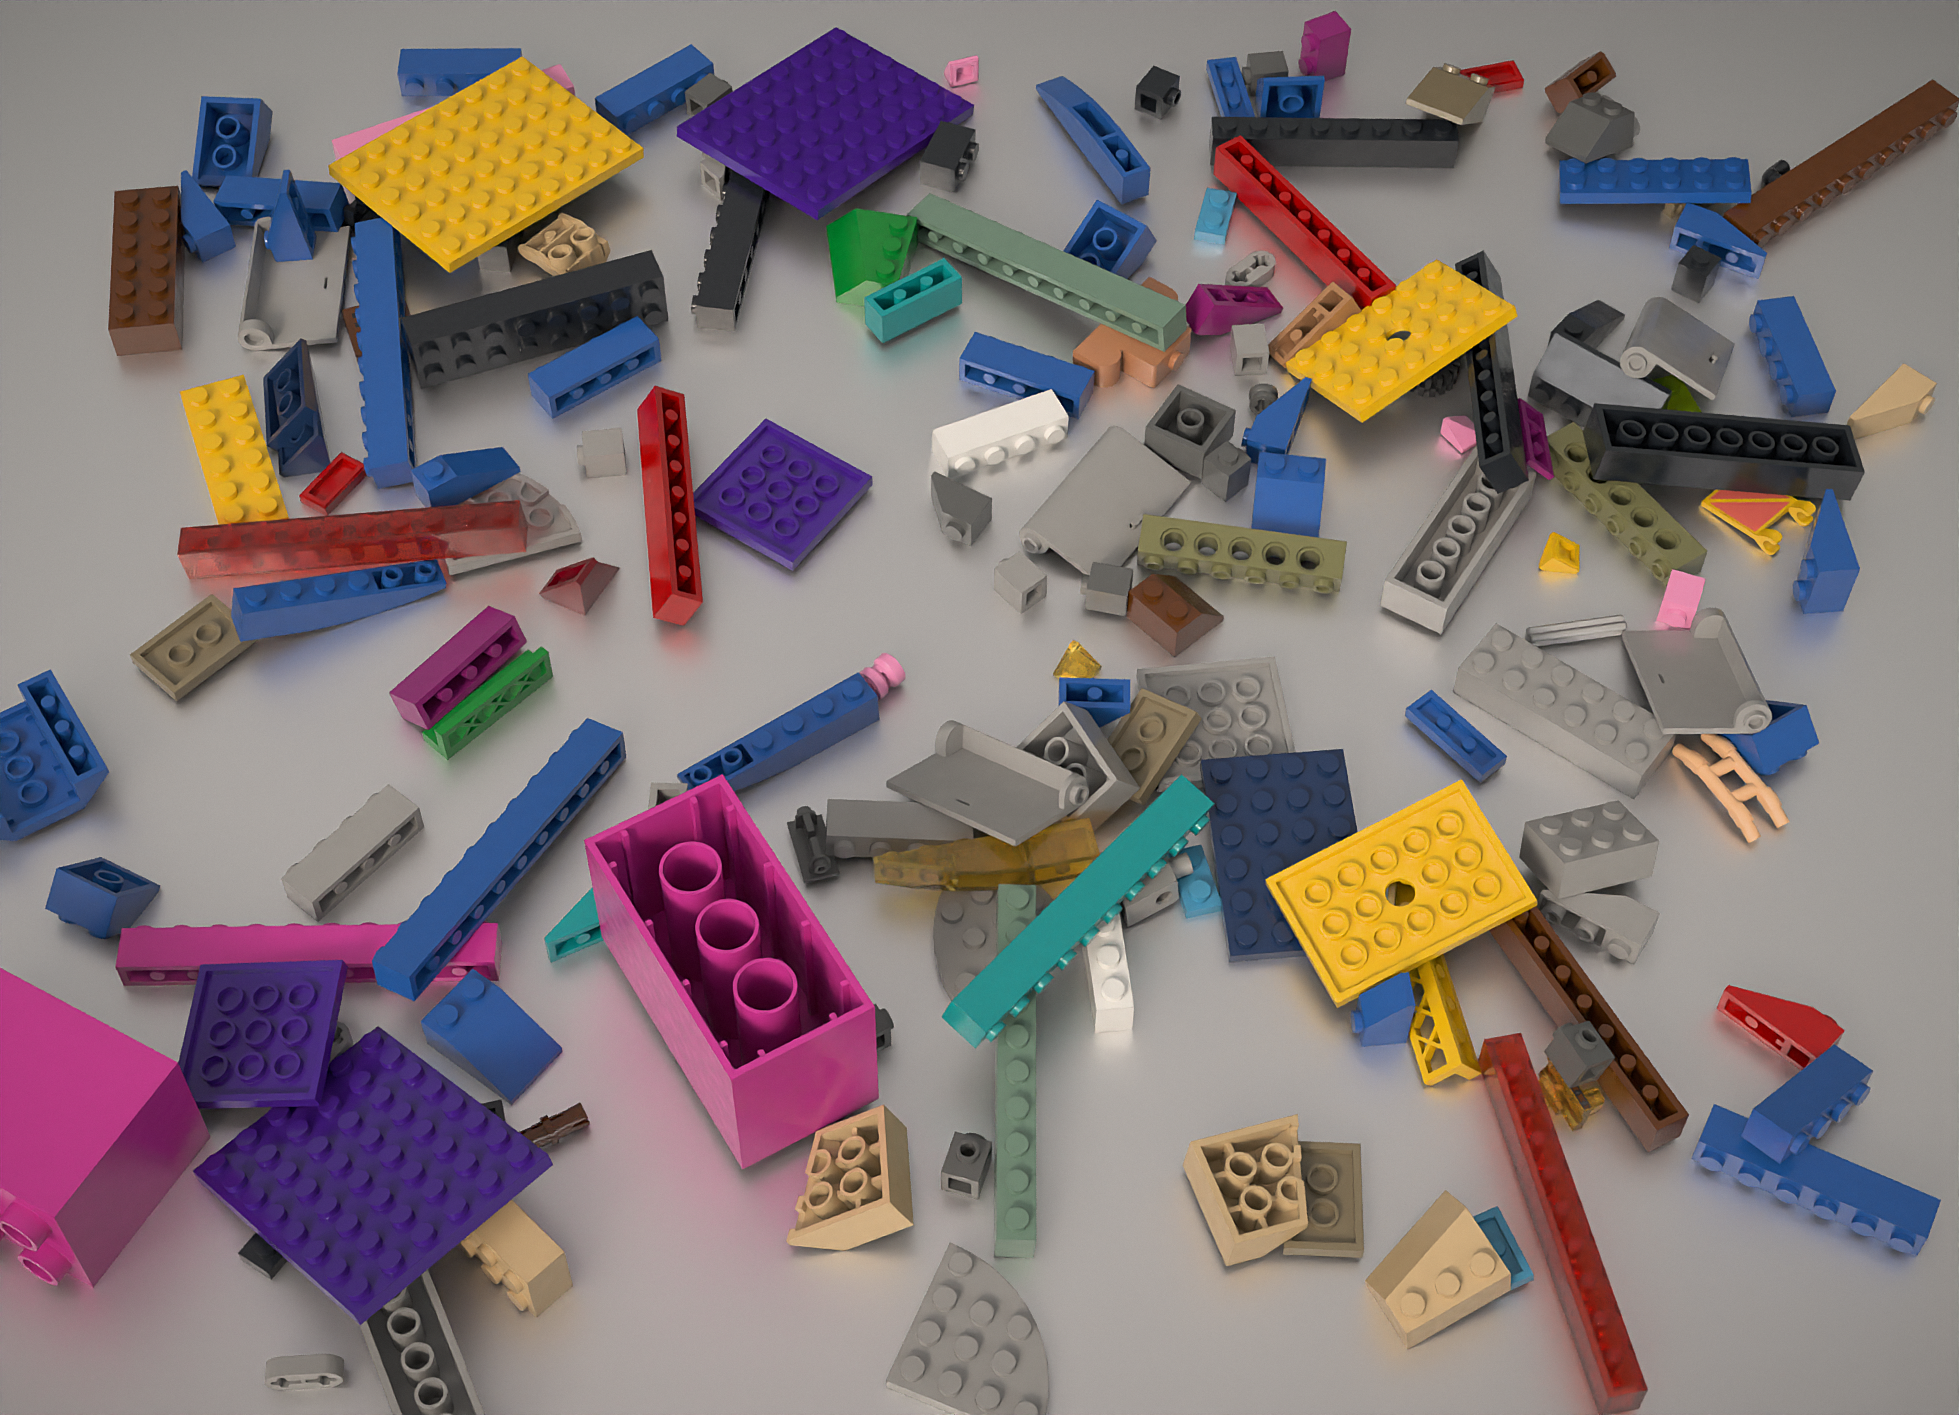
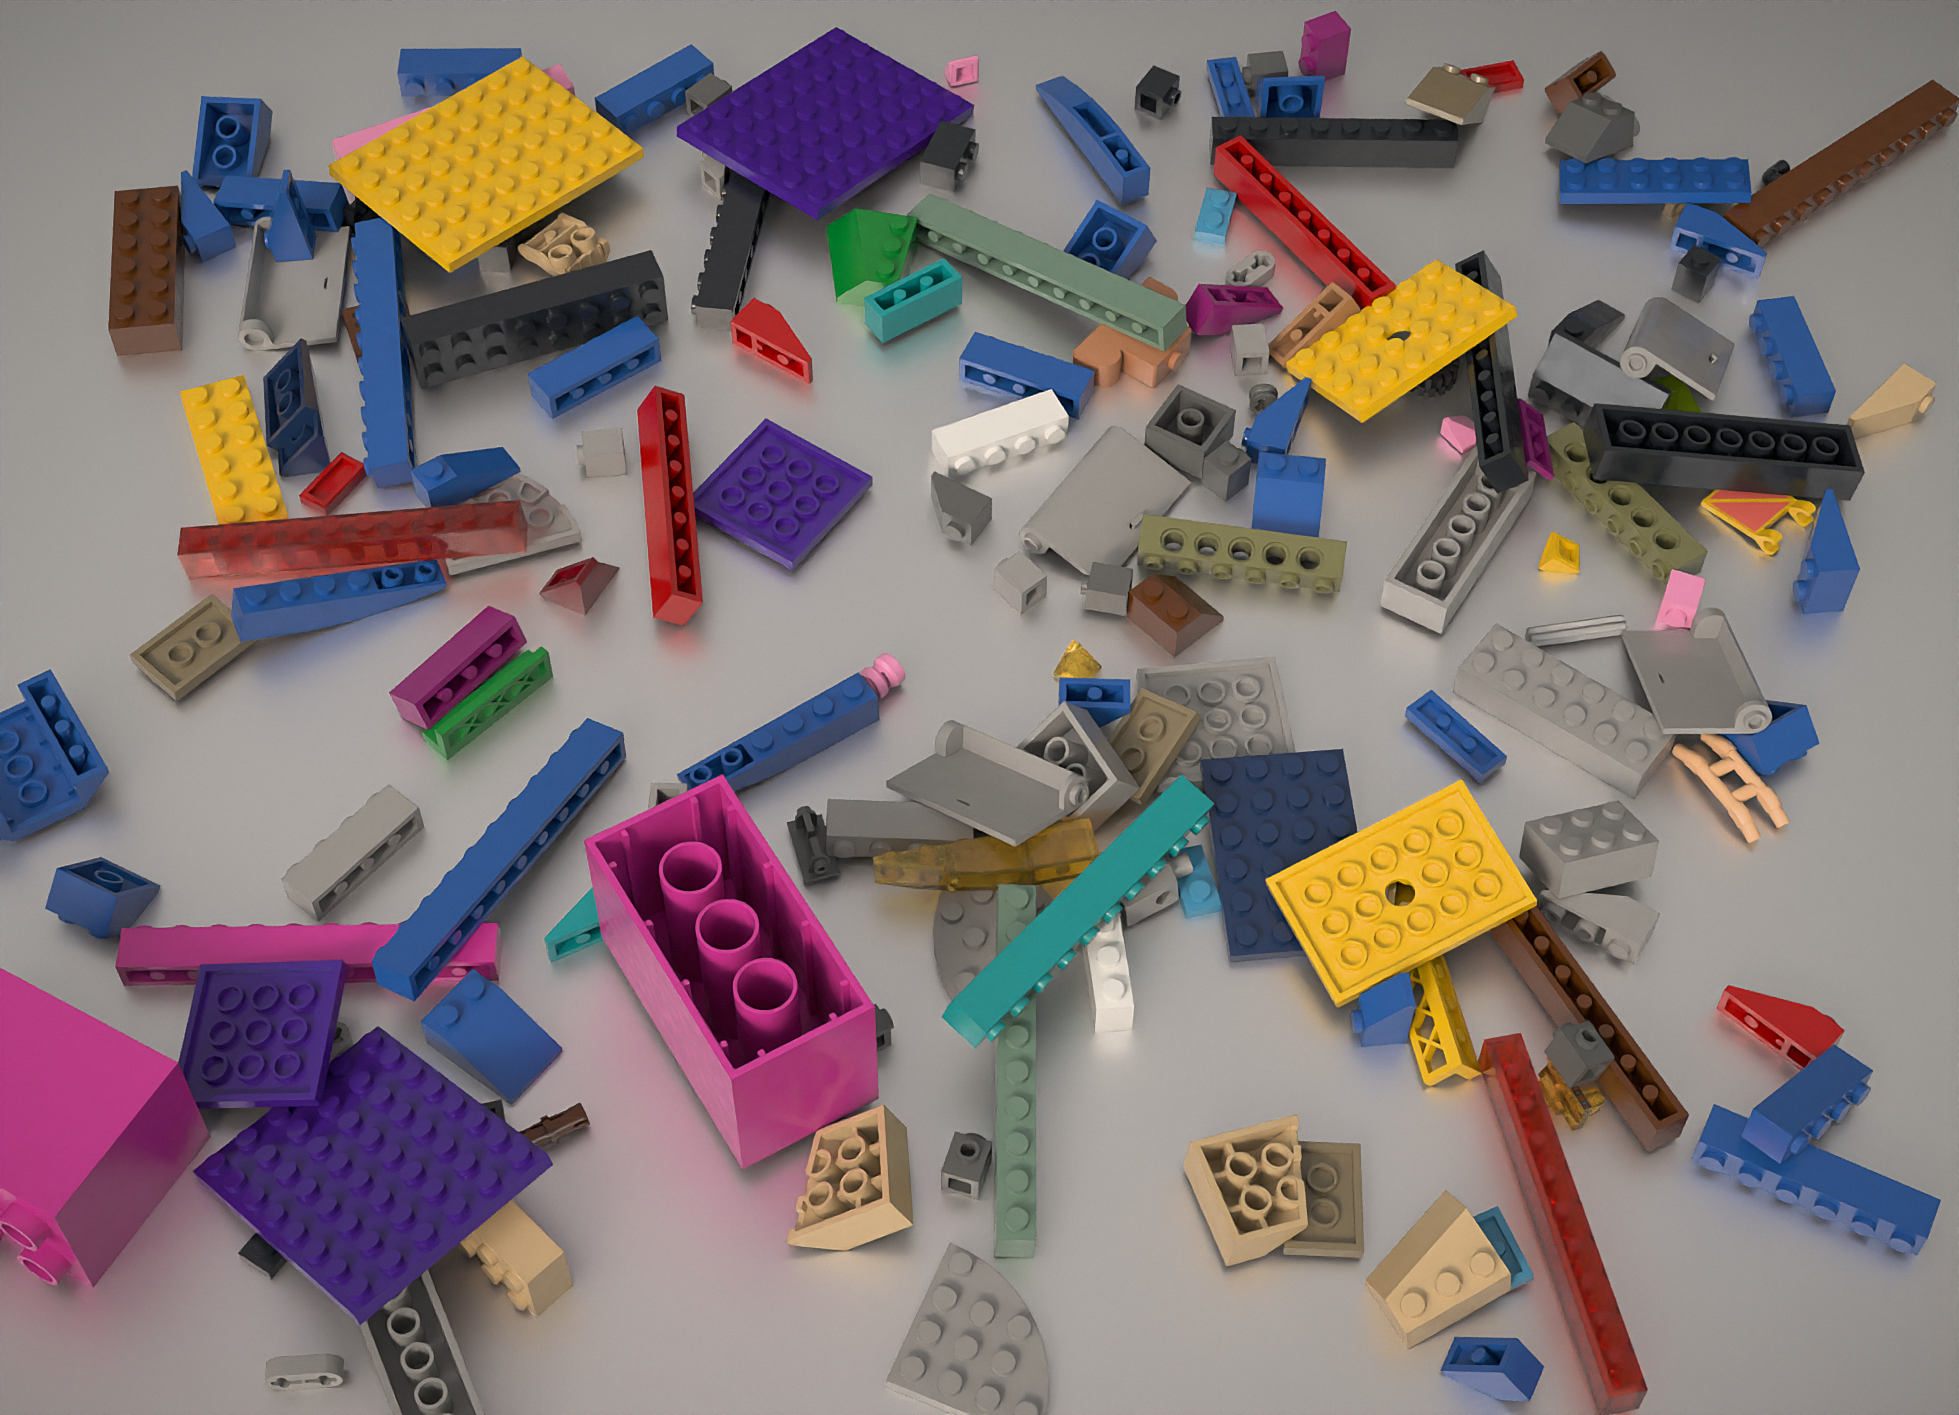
none -> red slope [730,298,813,384]
none -> blue slope [1440,1337,1544,1401]

